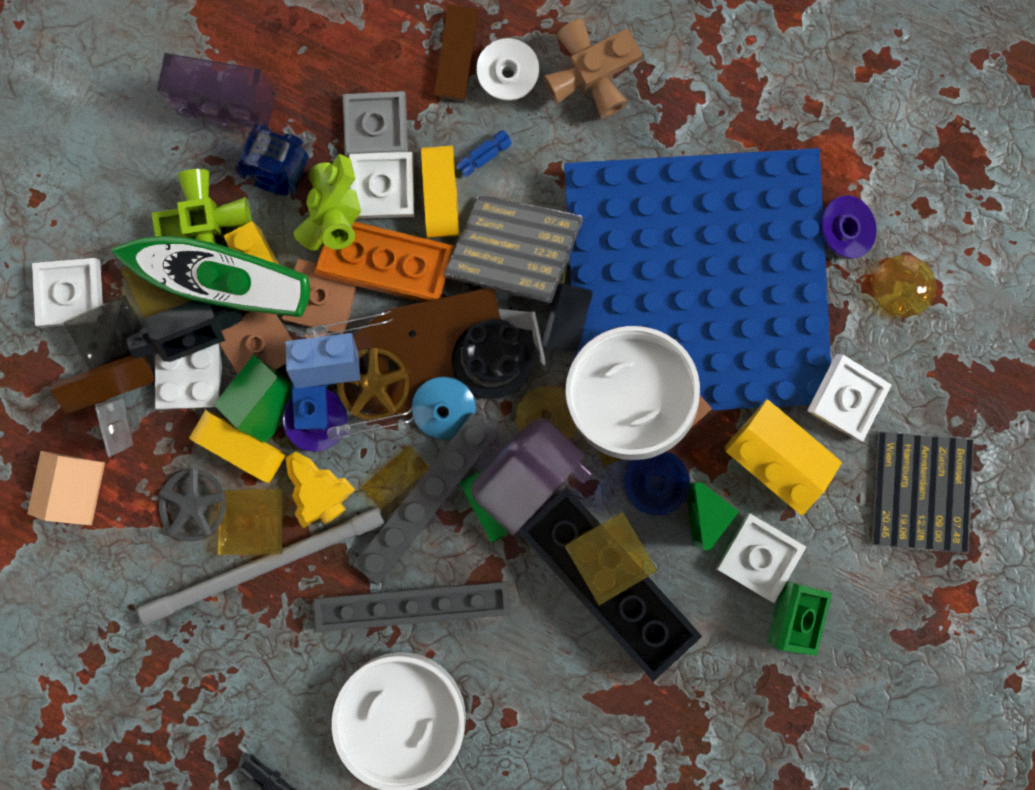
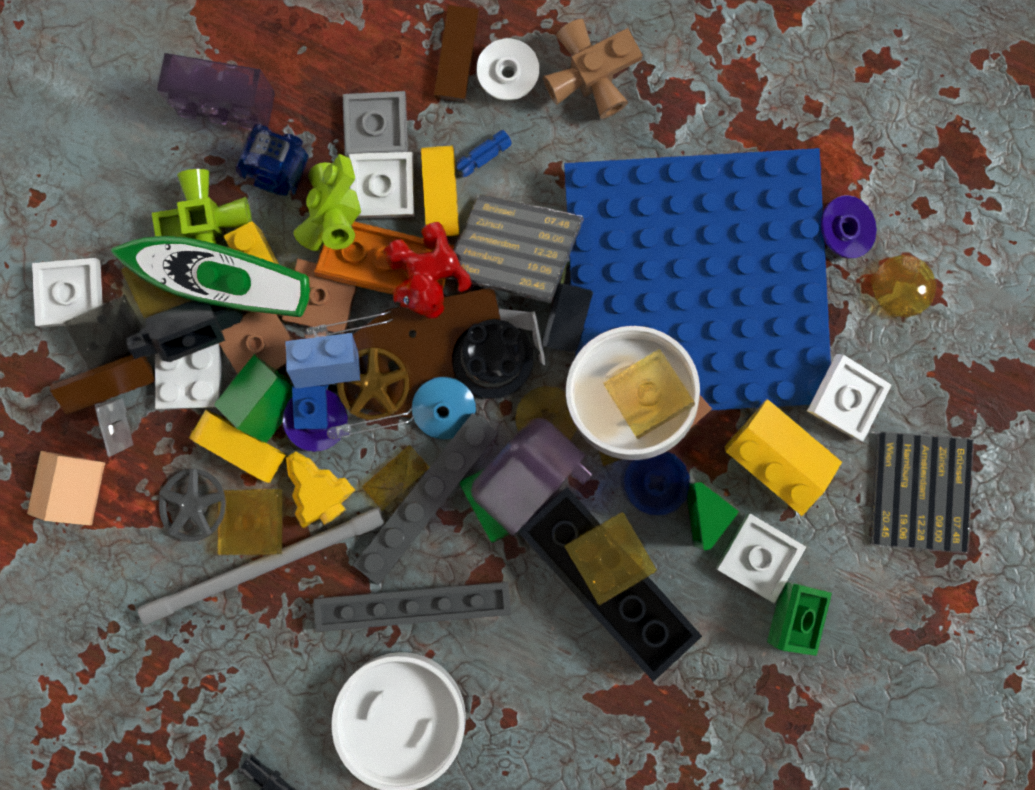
none -> red animal [384,222,472,319]
none -> clear yellow plate [603,348,695,440]

